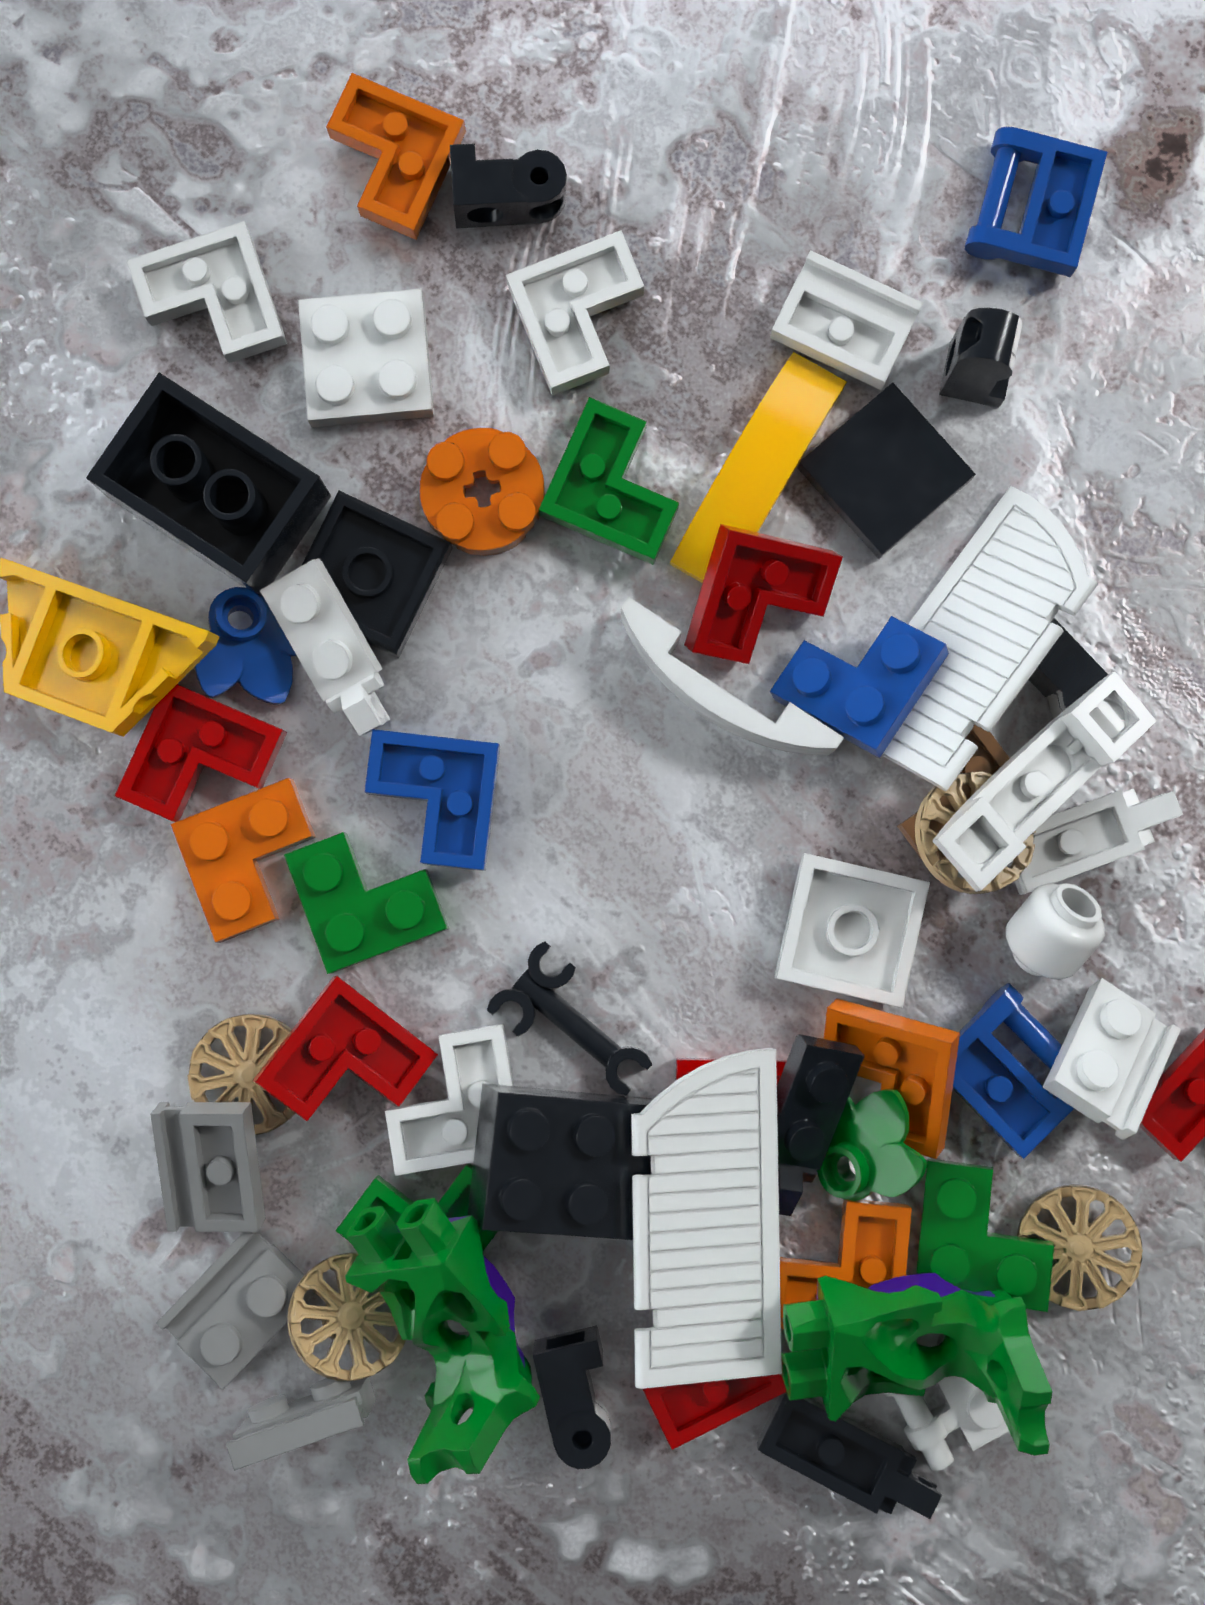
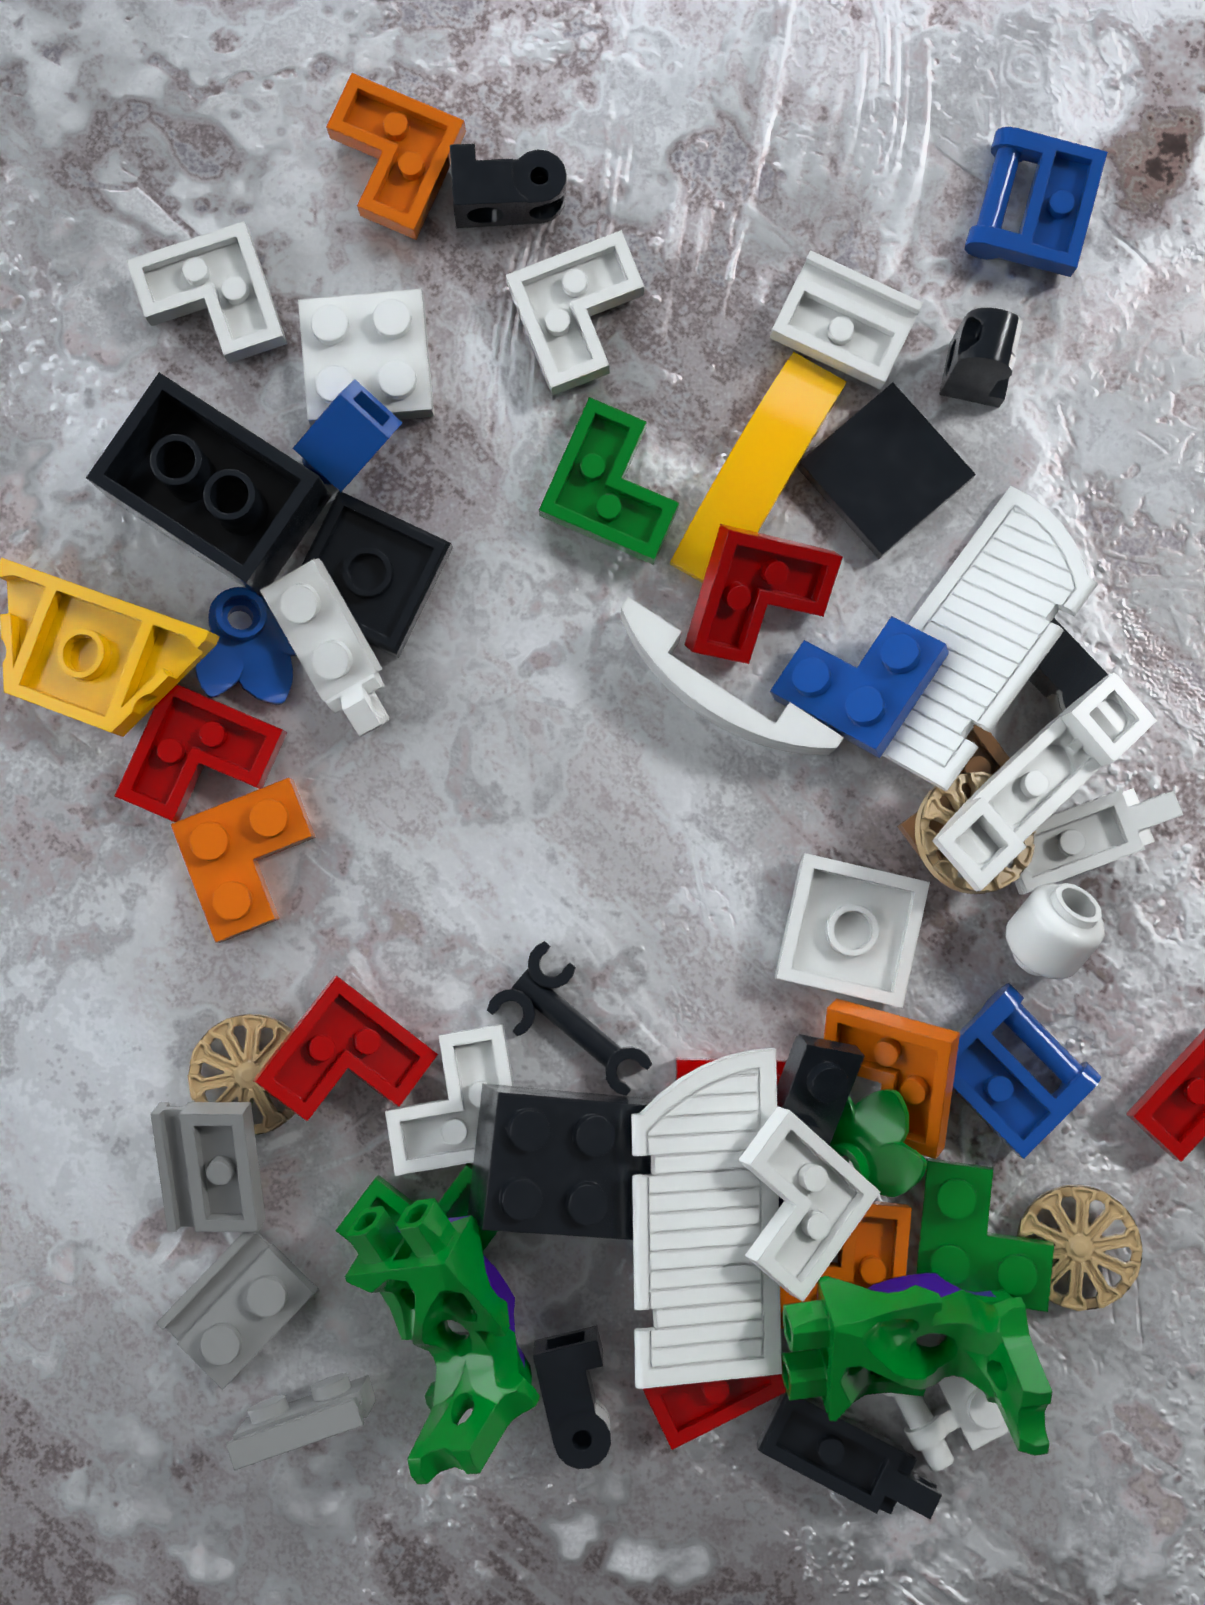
green plate [284,832,449,974] -> none
tan wheel [287,1253,406,1381] -> none
blue plate [365,729,500,871] -> none
orange plate [419,428,545,556] -> none
white plate [1043,978,1181,1140] -> none
none -> blue brick [292,379,402,492]
none -> white plate [738,1107,880,1302]

